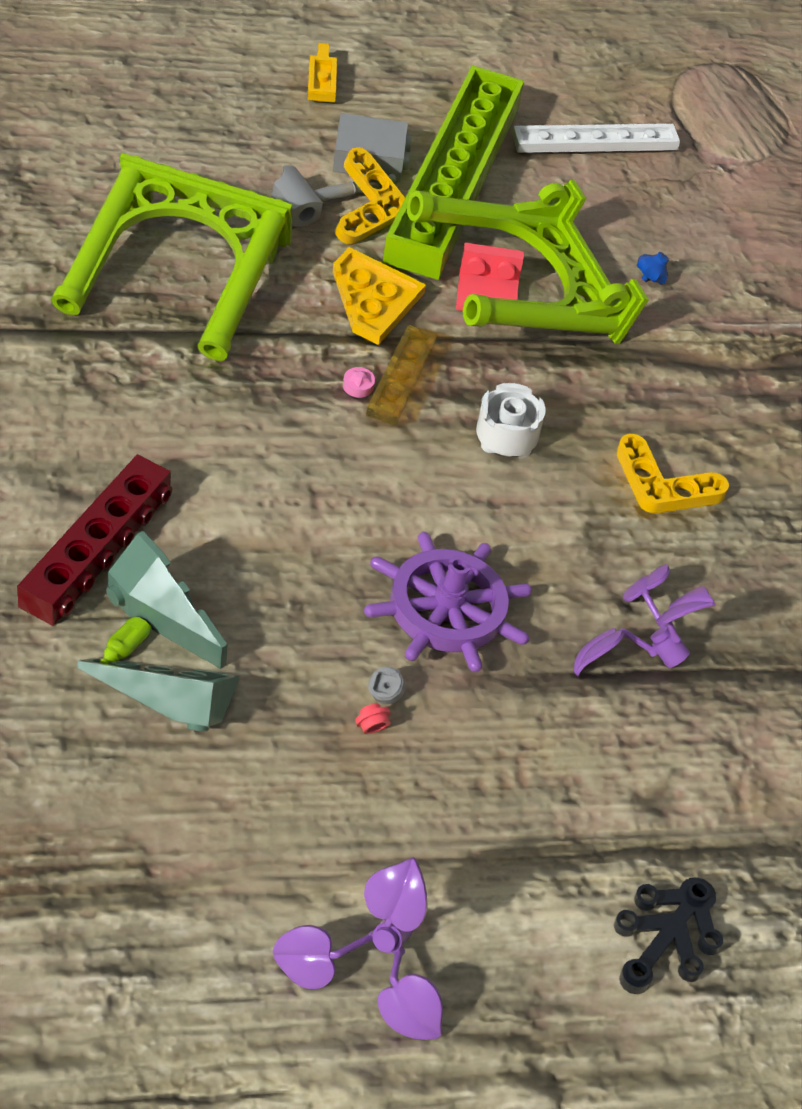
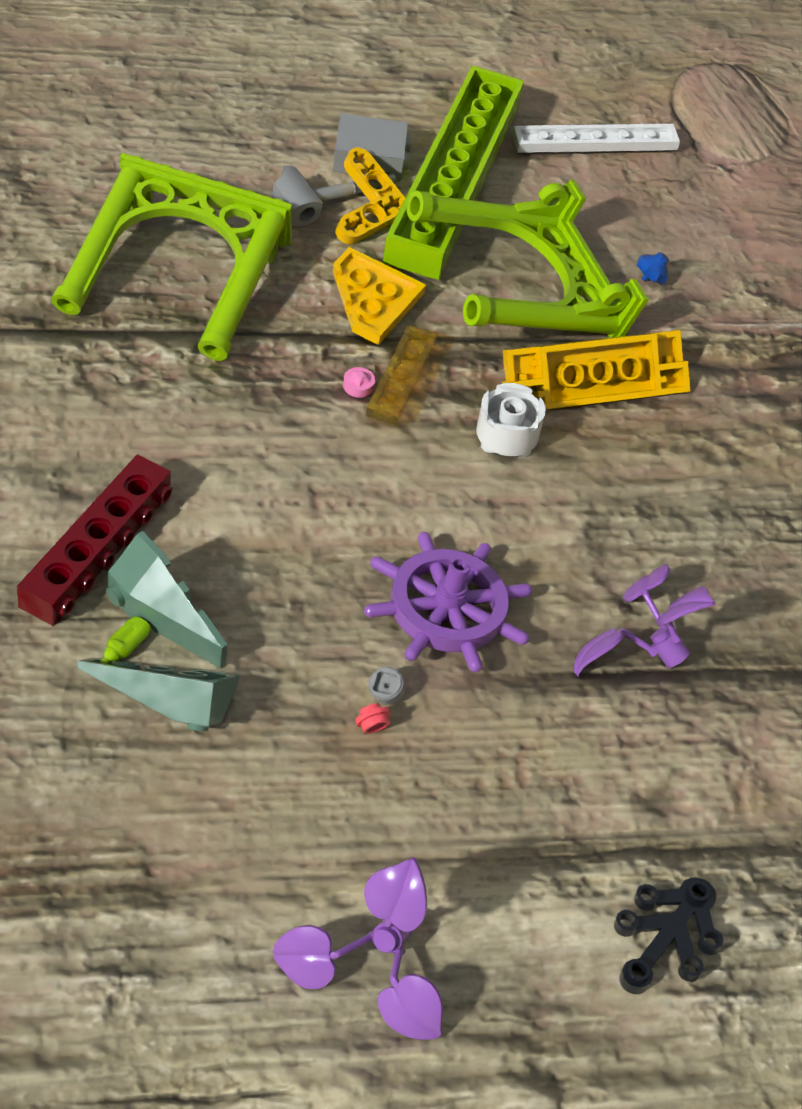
yellow hinge [307,43,337,103] -> none
coral bracket [456,242,524,311] -> none
yellow beam [616,434,729,513] -> none
none -> yellow slope [502,330,691,410]

